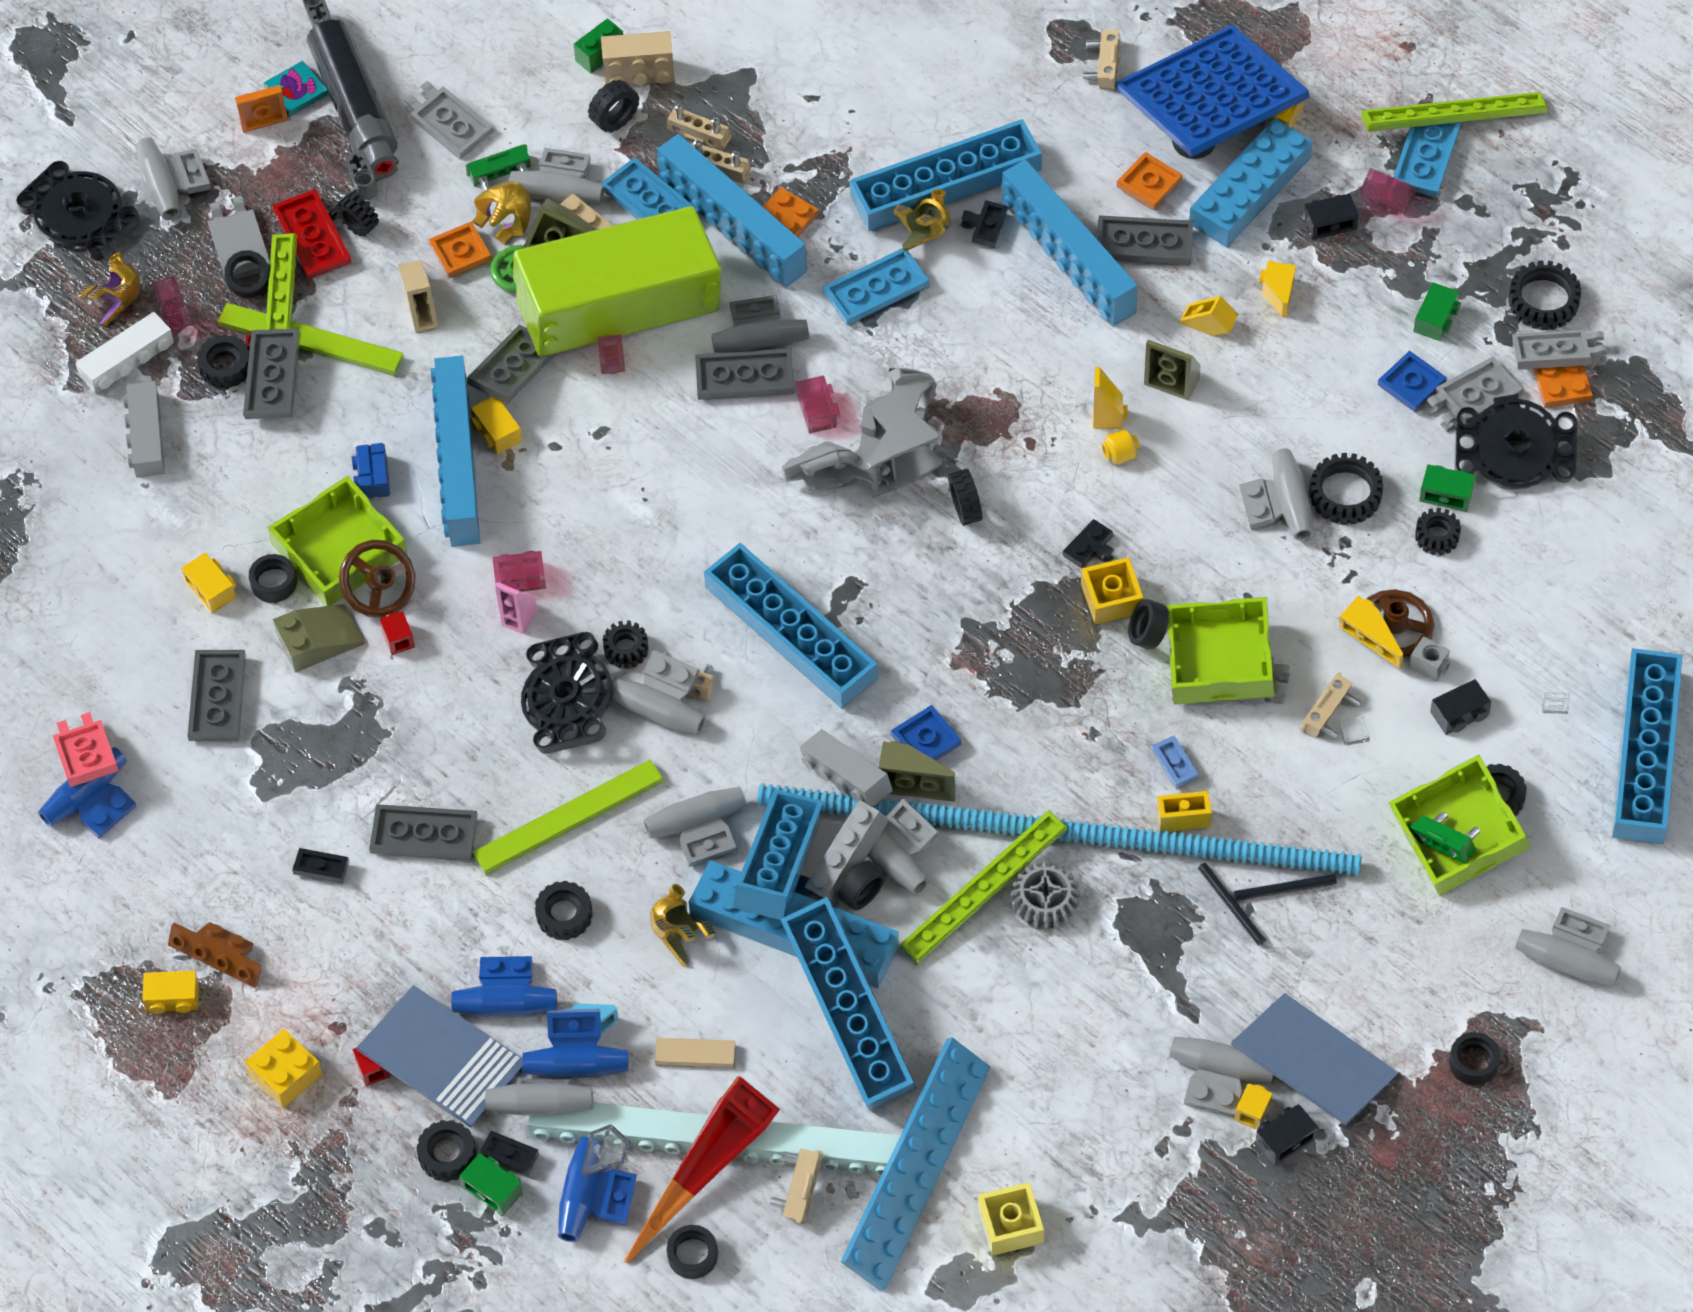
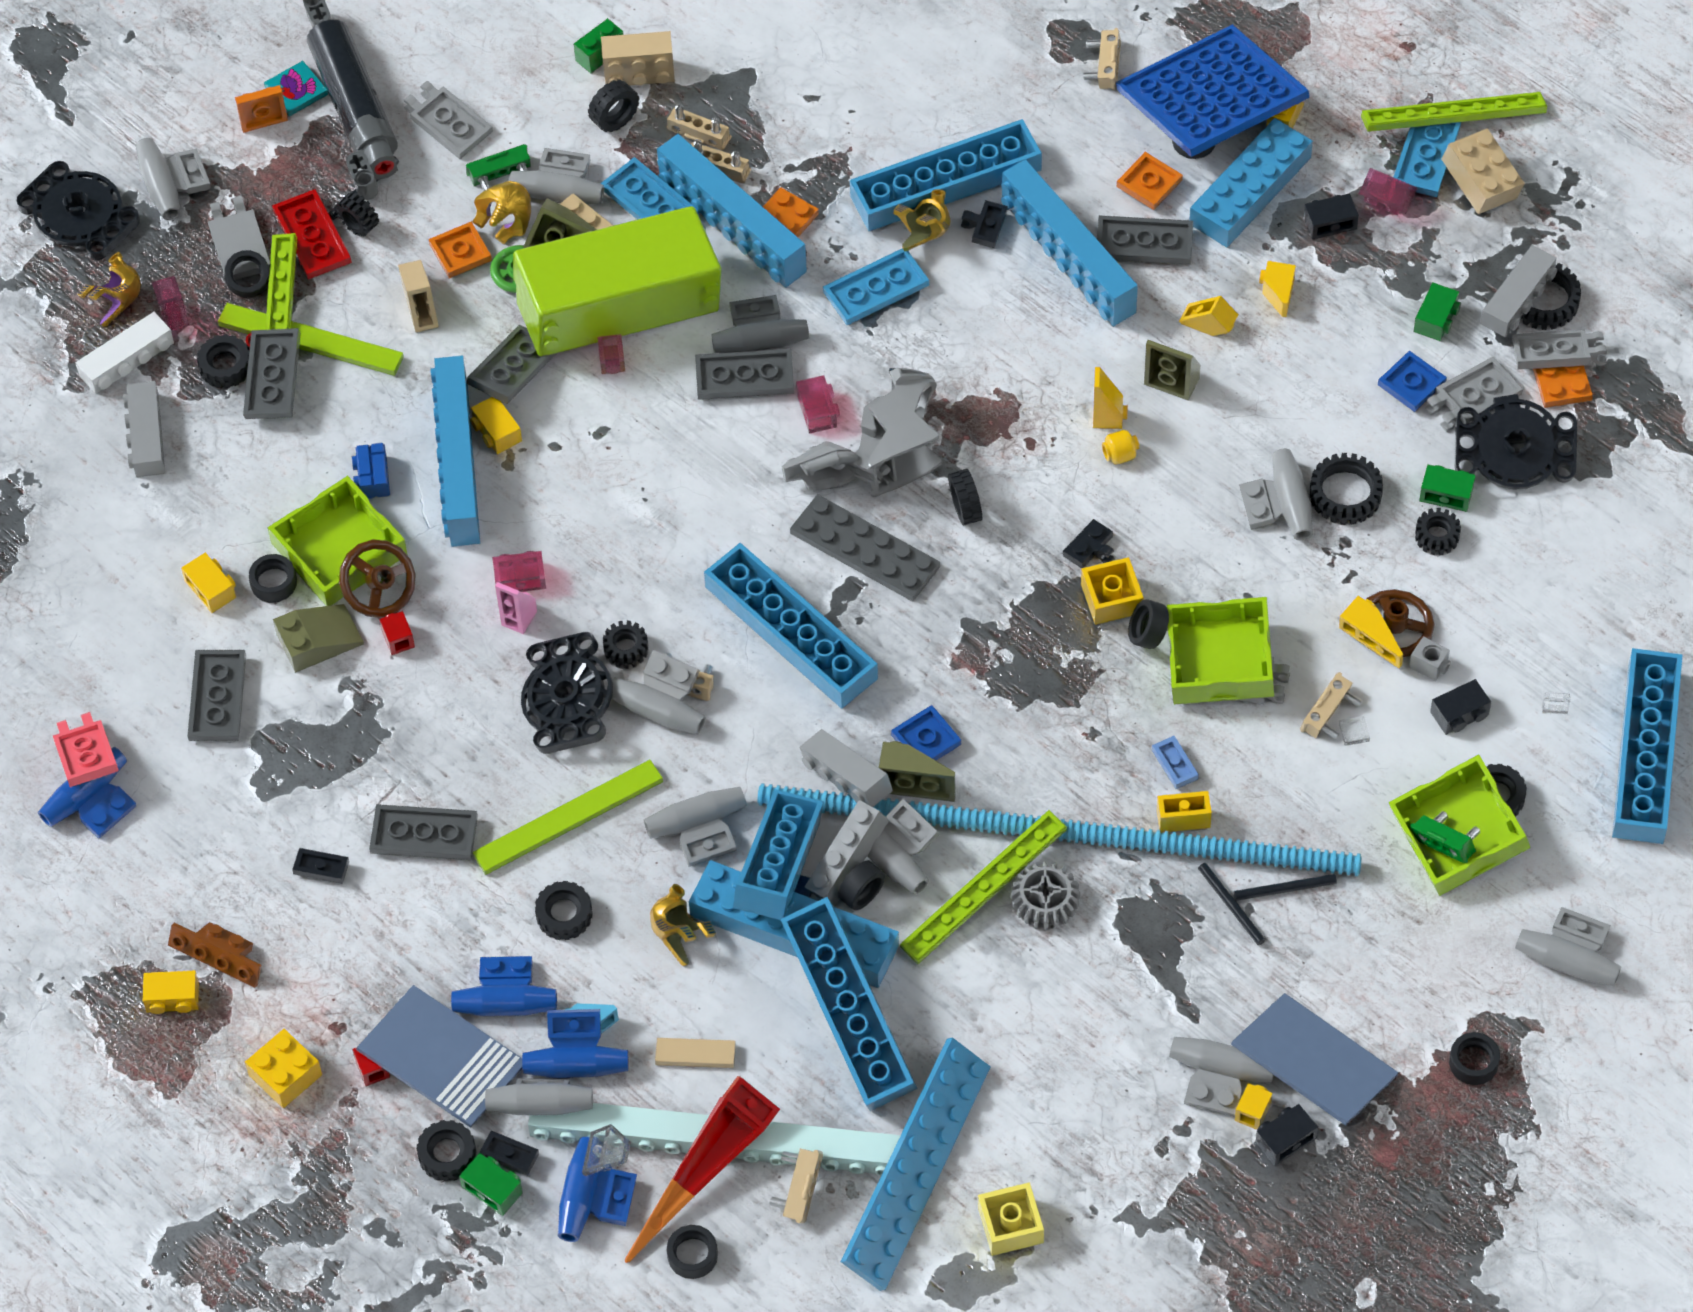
none -> dark grey plate [790,494,940,602]
none -> tan brick [1441,128,1525,214]
none -> light grey brick [1480,245,1557,337]

